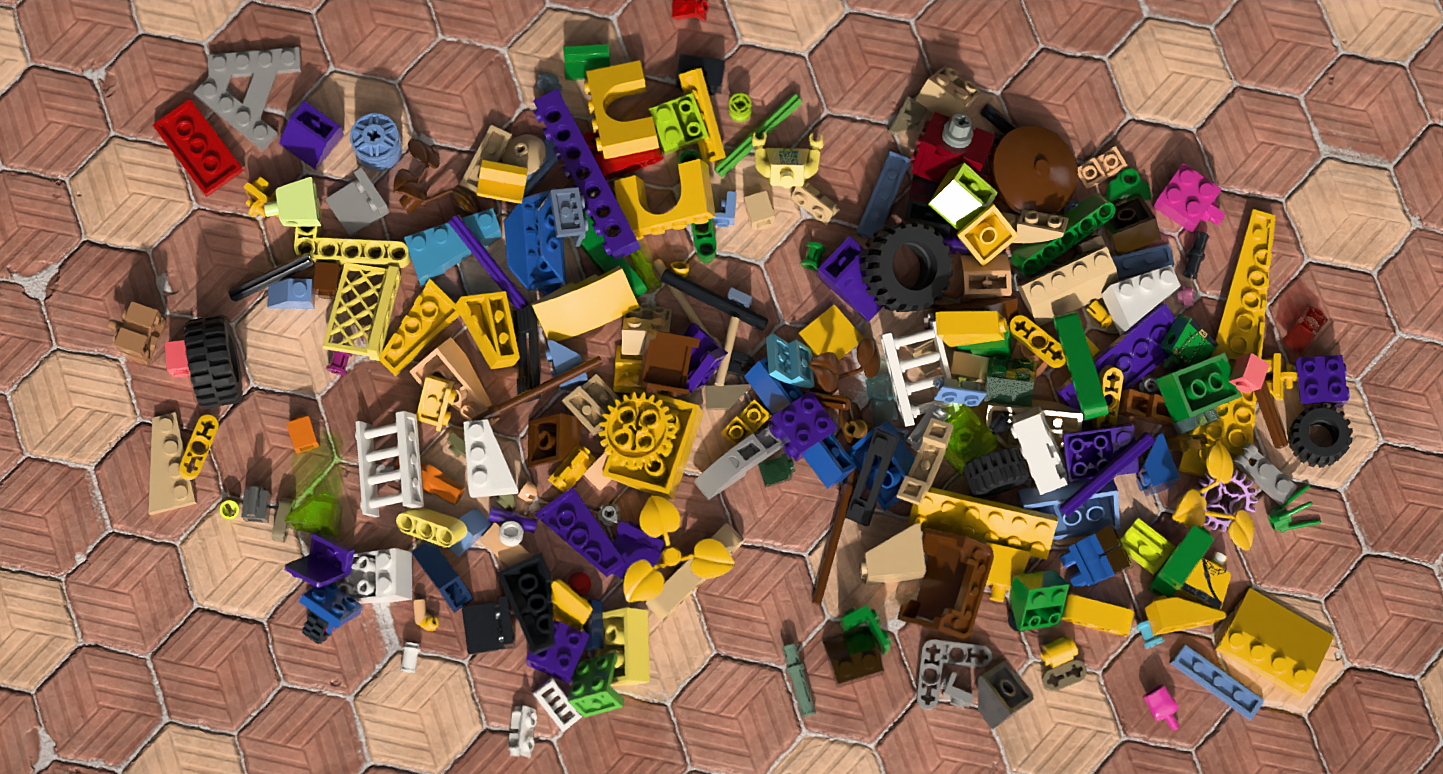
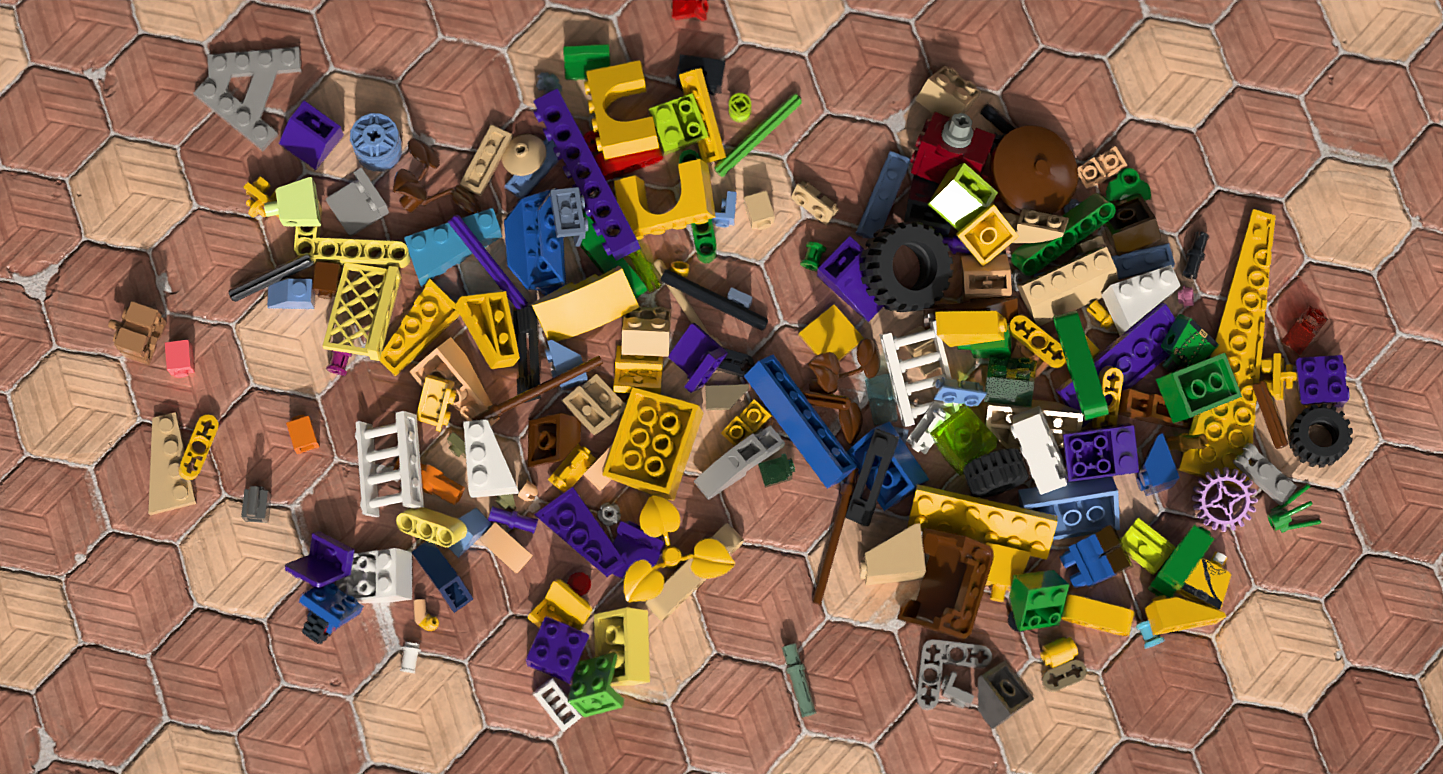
red plate [152,99,244,198] -> none
black tyre [184,314,243,409] -> none
neon yellow hinge [220,500,239,519] -> none
dark tan beam [272,497,295,543] -> none
clear neon green slope [285,493,343,536] -> none
black bracket [462,596,516,655] -> none
yellow panel [476,160,528,204] -> none
black wedge [497,553,555,655] -> none
white tile [499,521,523,546] -> none
white hinge [508,706,537,758] -> none
dark blue slope [582,600,604,652] -> none
yellow gear [599,392,677,469] -> none
reddish brown panel [638,329,700,398] -> none
tan bar [715,317,740,386] -> none
light yellow torso [752,132,823,188] -> none
medium azure slope [766,333,814,388] -> none
dark purple bracket [769,392,837,462] -> none
dark brown slope [823,628,884,688] -> none
green bracket [839,605,892,656] -> none
pearl gold pin [844,419,875,438] -> none
dark tan tile [888,96,927,135] -> none
tan slope [897,418,954,505] -> none
tan slope [951,351,1000,385] -> none
black plate [989,413,1011,435] -> none
dark purple axle [1059,432,1155,517] -> none
light grey plate [1139,375,1161,395] -> none
dark pink piece [1143,684,1180,731] -> none
dark pink hinge [1154,163,1226,232] -> none
medium blue tile [1170,644,1265,720] -> none
yellow plant [1172,440,1254,550] -> none
clear light blue beam [1174,408,1219,435] -> none
yellow slope [1215,588,1334,698] -> none
coral brick [1229,353,1270,393] -> none

